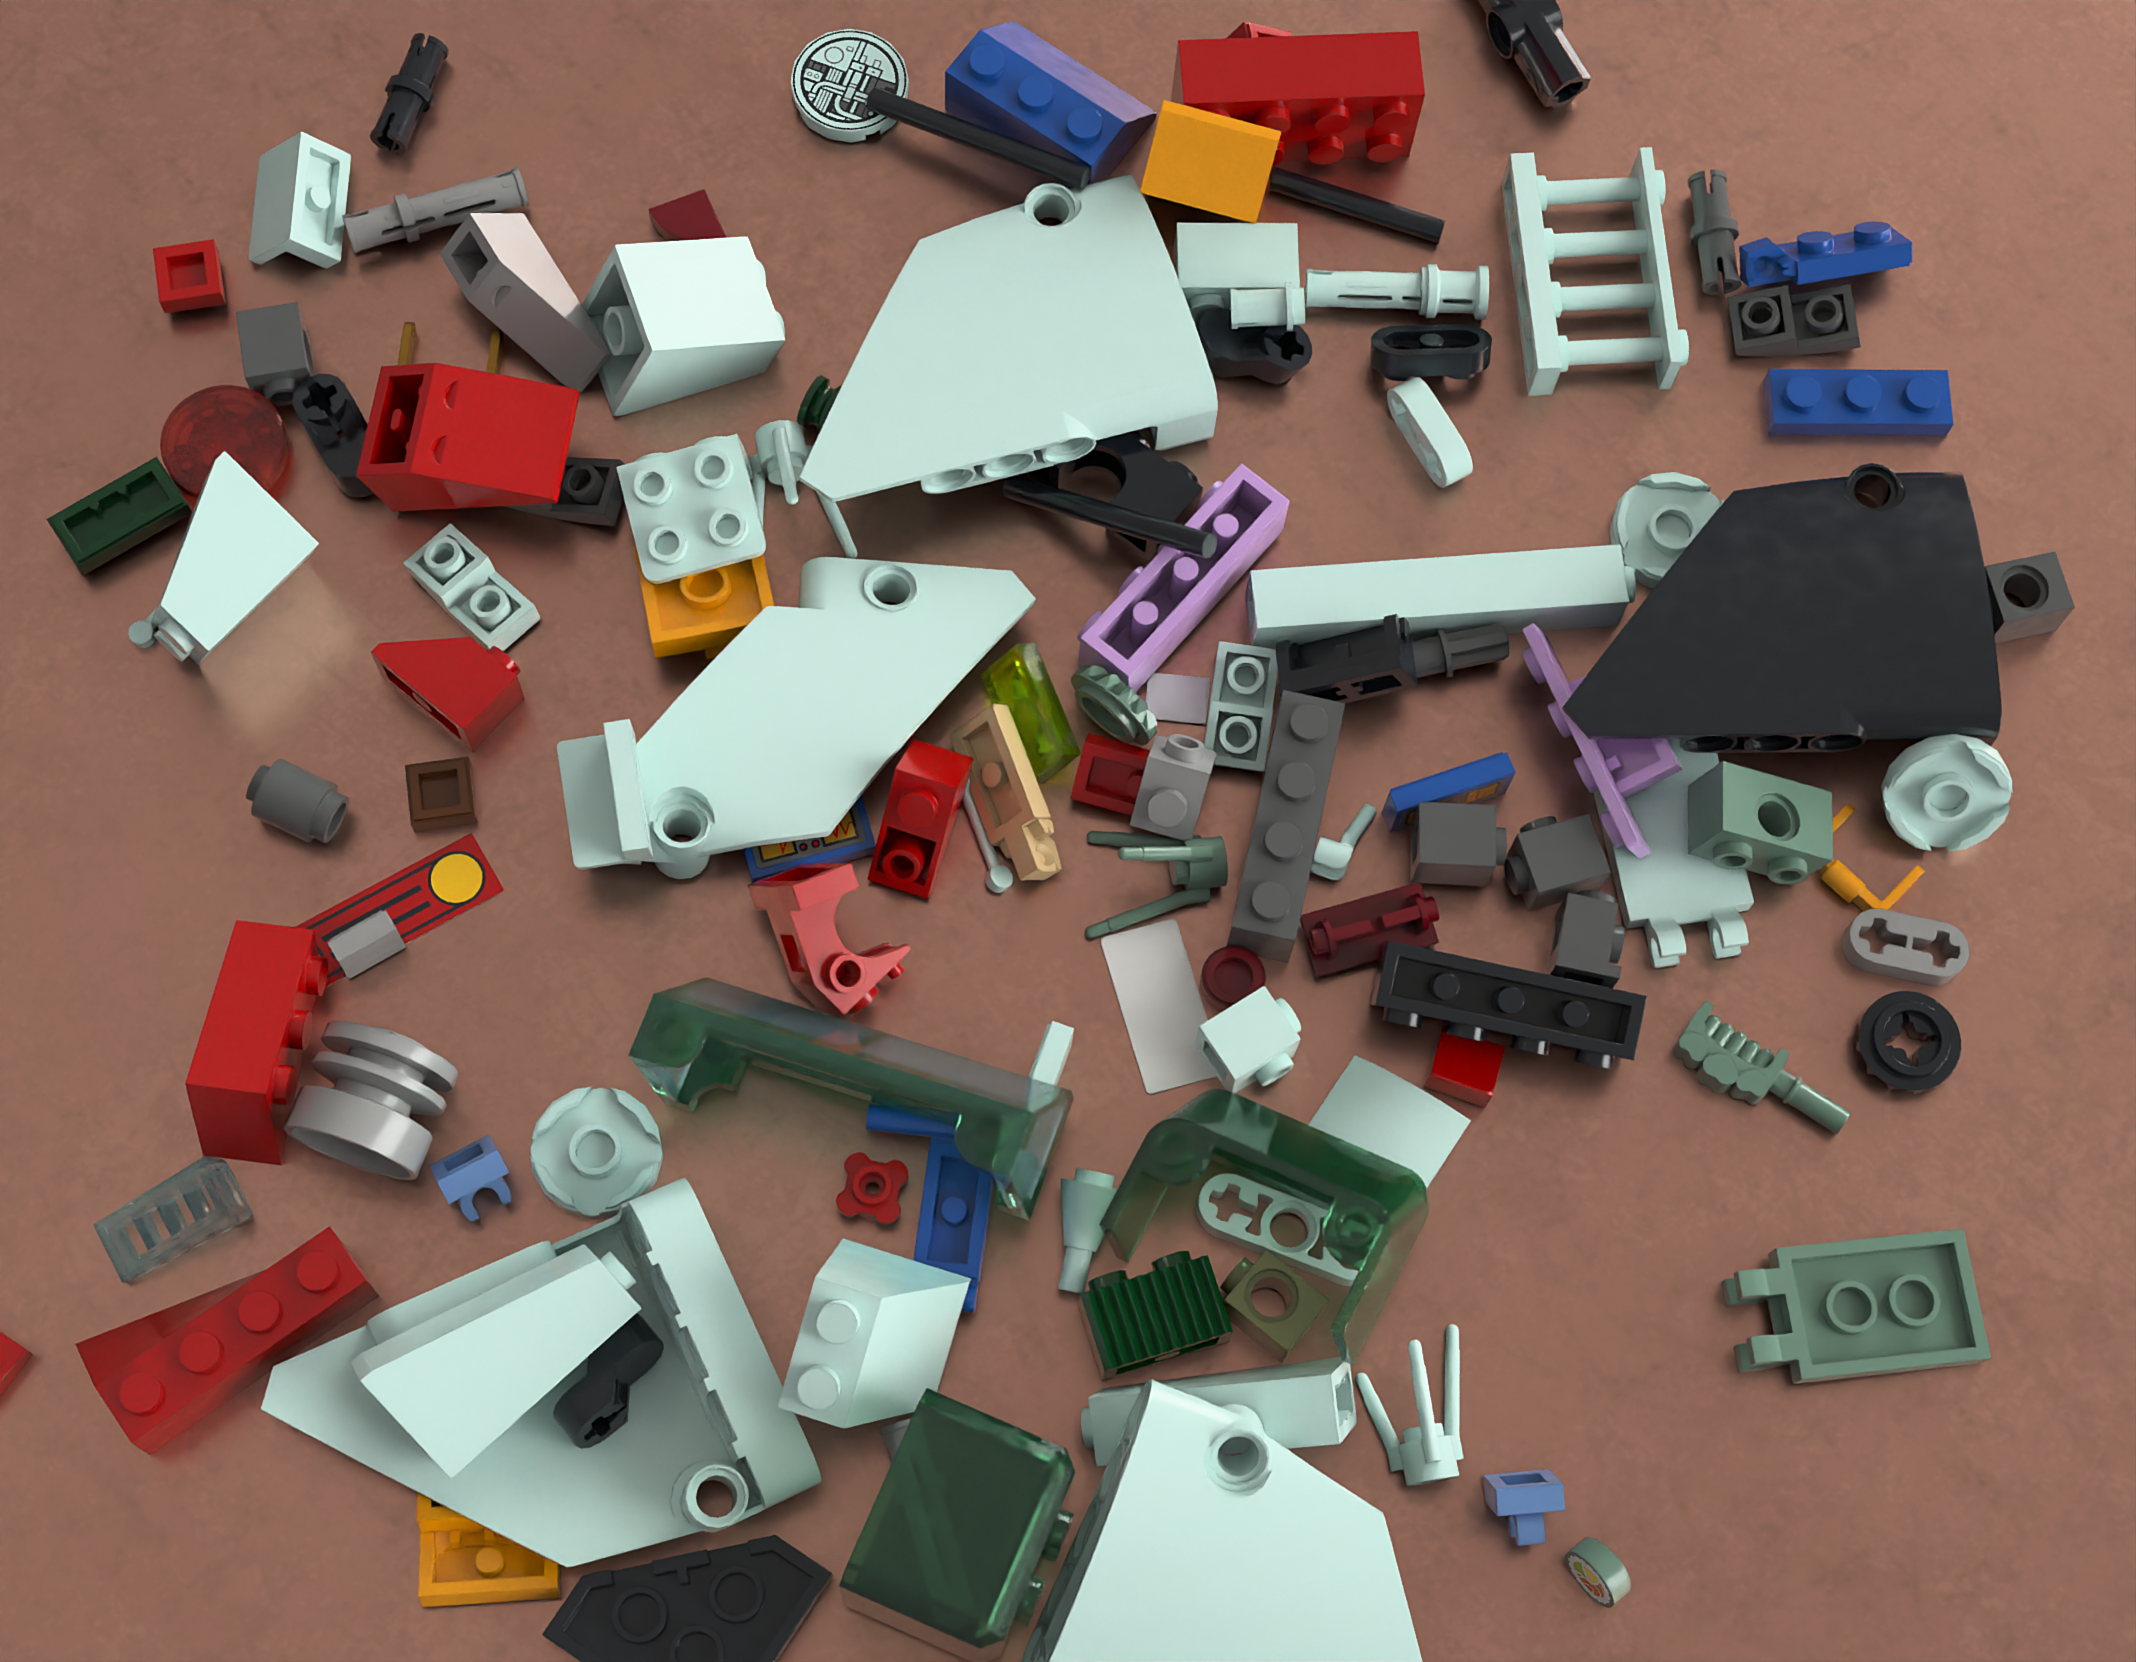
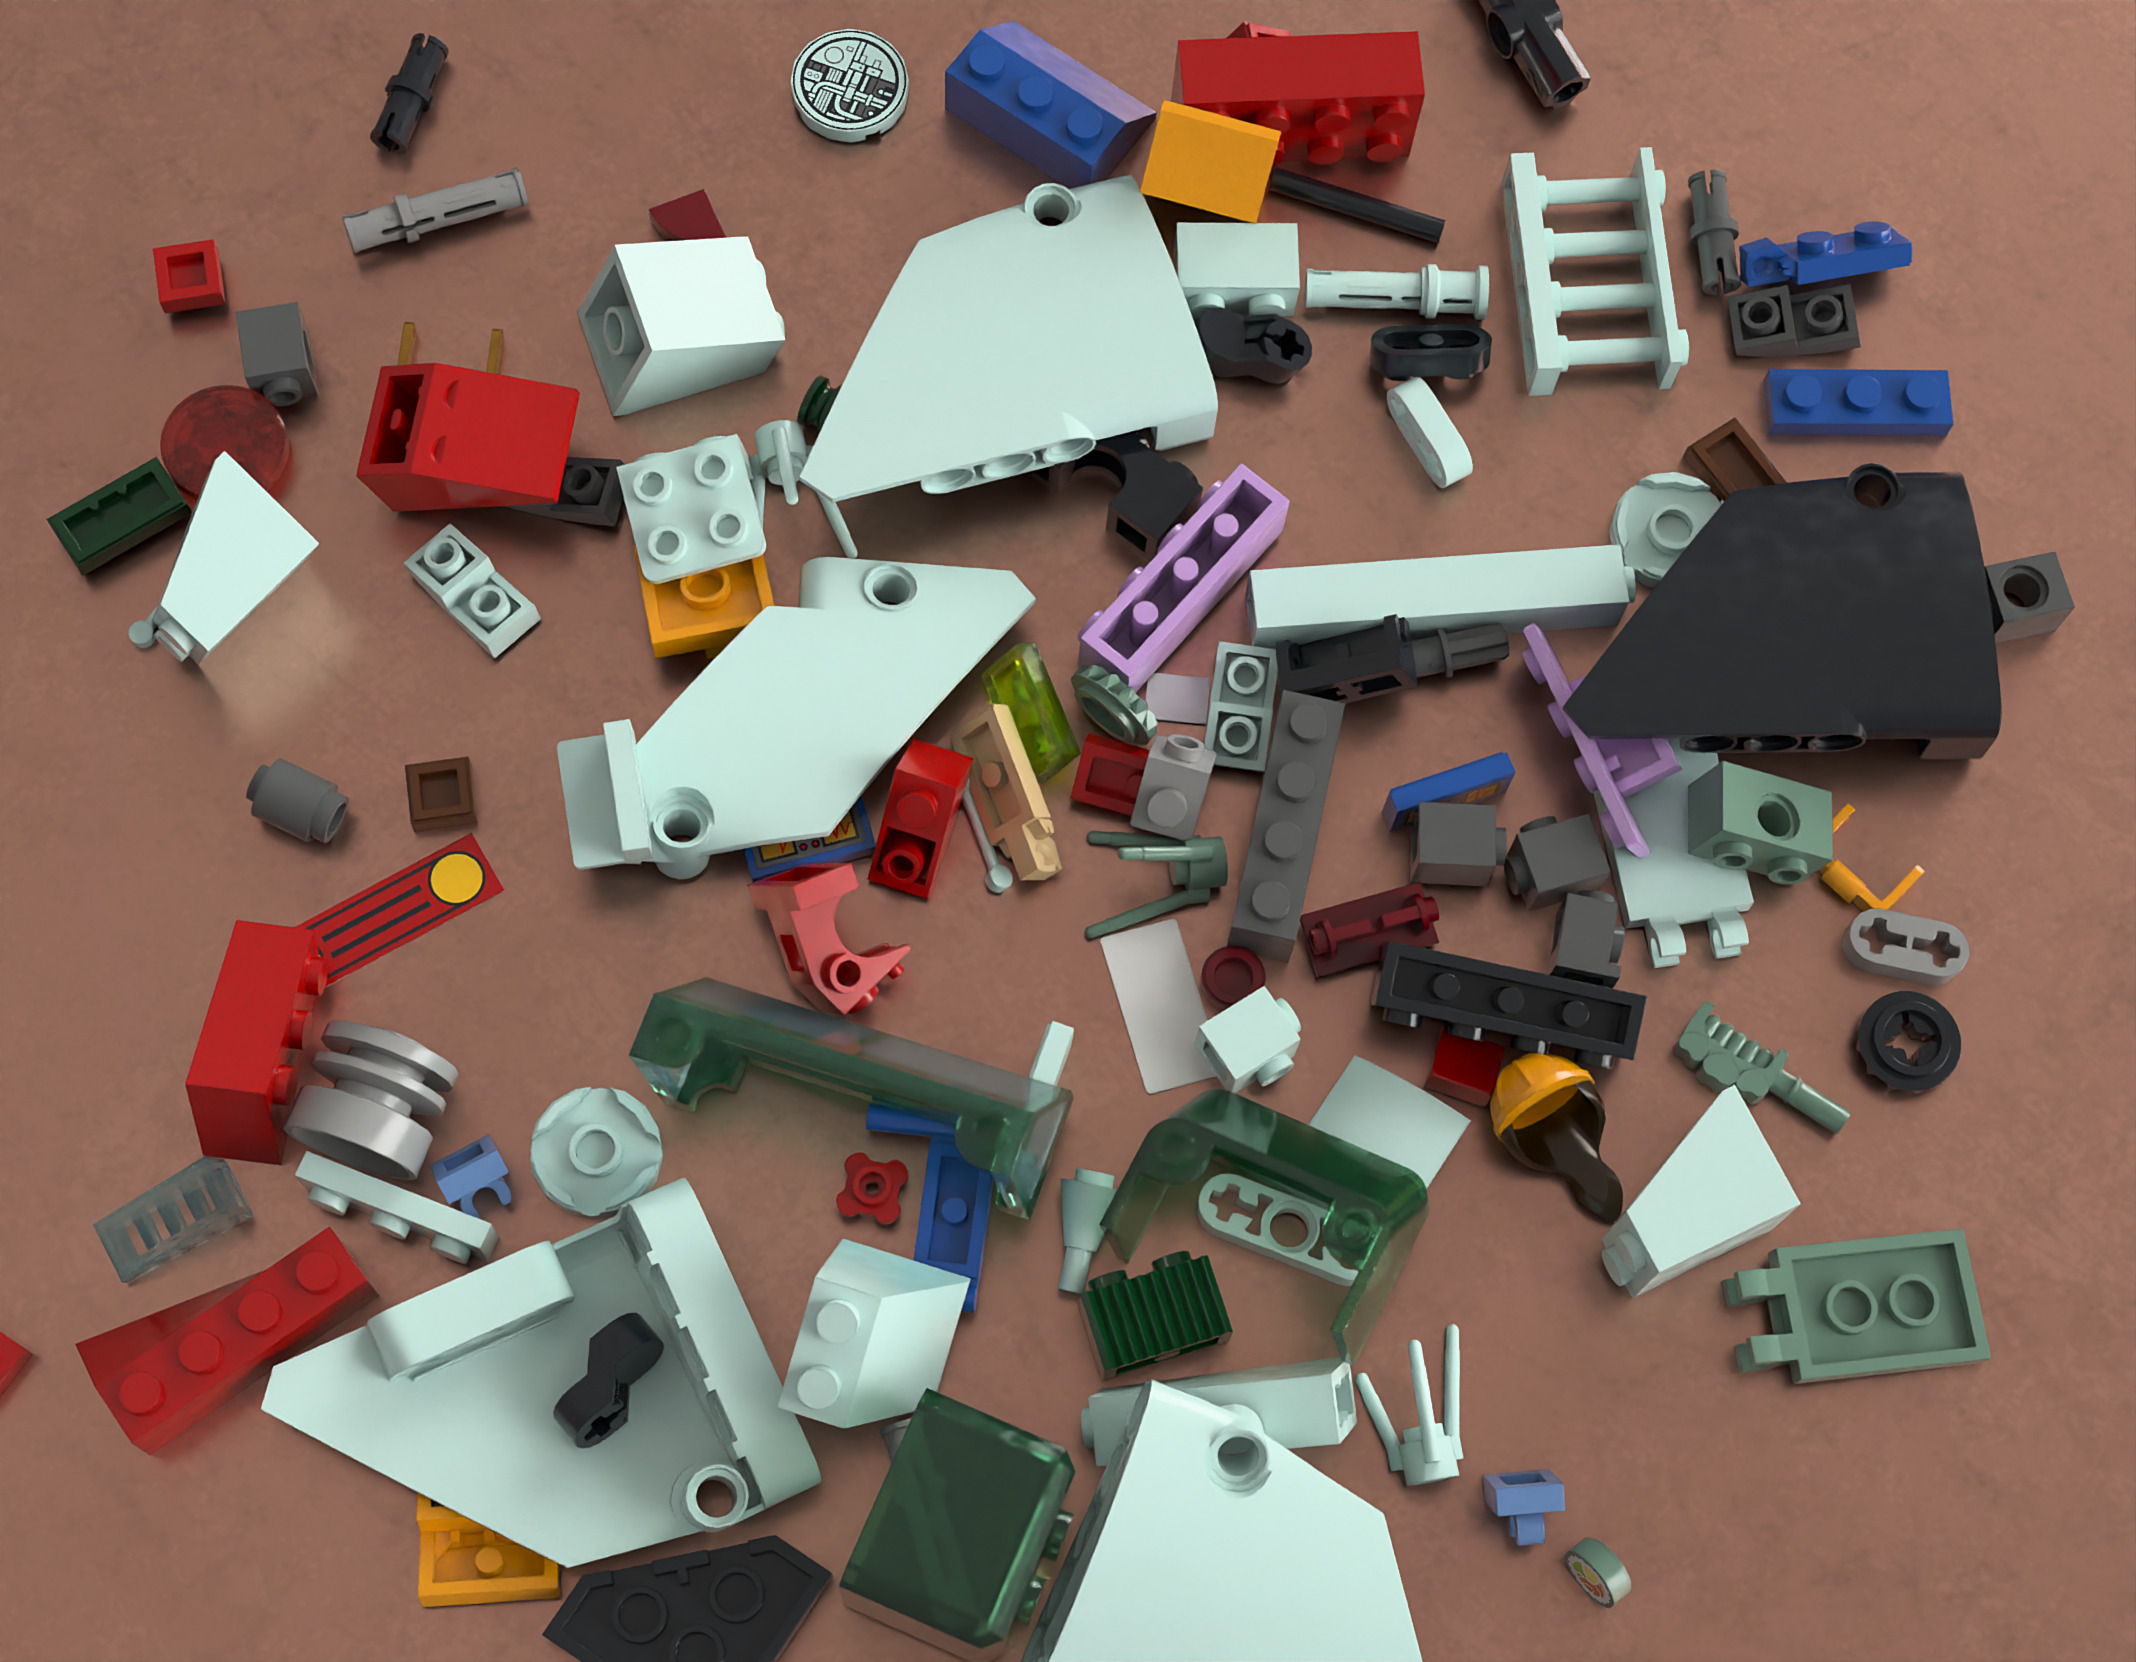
light aqua panel [248,132,351,269] -> none
black piece [292,374,373,497] -> none
light grey tile [328,910,406,979] -> none
light aqua slope [350,1244,641,1479] -> none
red slope [371,637,525,752] -> none
light grey slope [439,213,612,393] -> none
black bar [866,87,1091,190] -> none
black bar [1003,475,1217,559] -> none
olive brick [1220,1249,1329,1363] -> none
light aqua pin [1230,282,1305,331] -> none
light aqua hand [1310,804,1377,880] -> none
light aqua tile [1881,734,2013,852] -> none
none -> light aqua plate [295,1151,499,1264]
none -> dark brown piece [1490,1053,1623,1222]
none -> light aqua slope [1601,1085,1801,1298]
none -> reddish brown tile [1683,418,1787,502]

